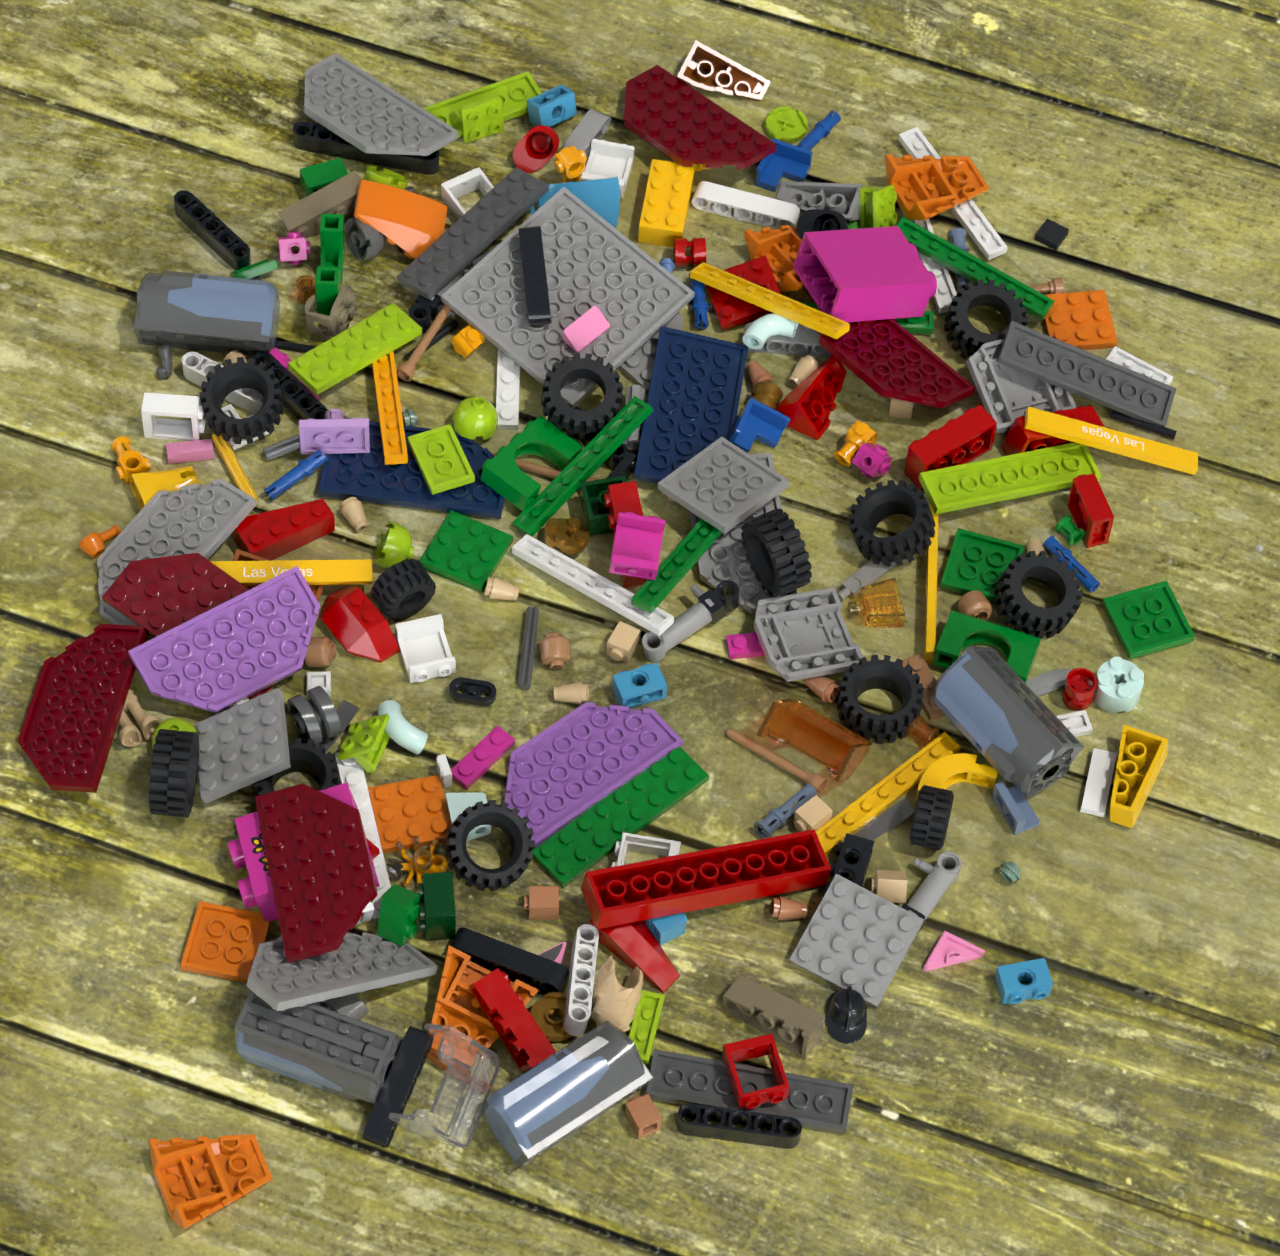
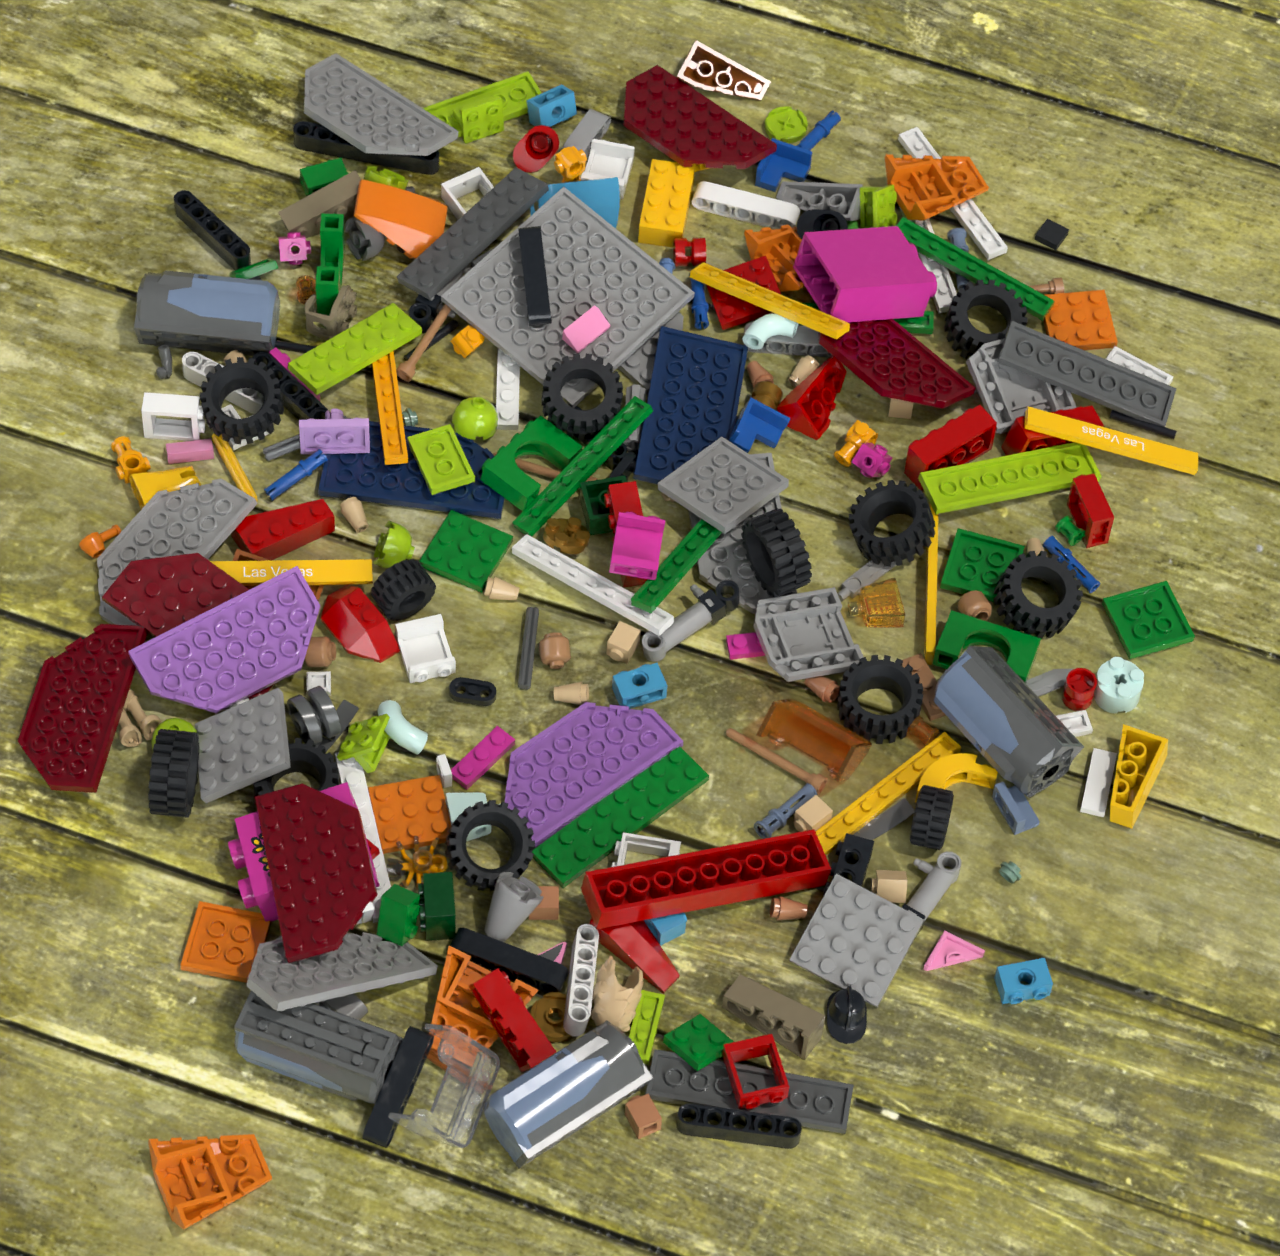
none -> light grey cone [484,872,543,942]
none -> green plate [663,1014,734,1071]

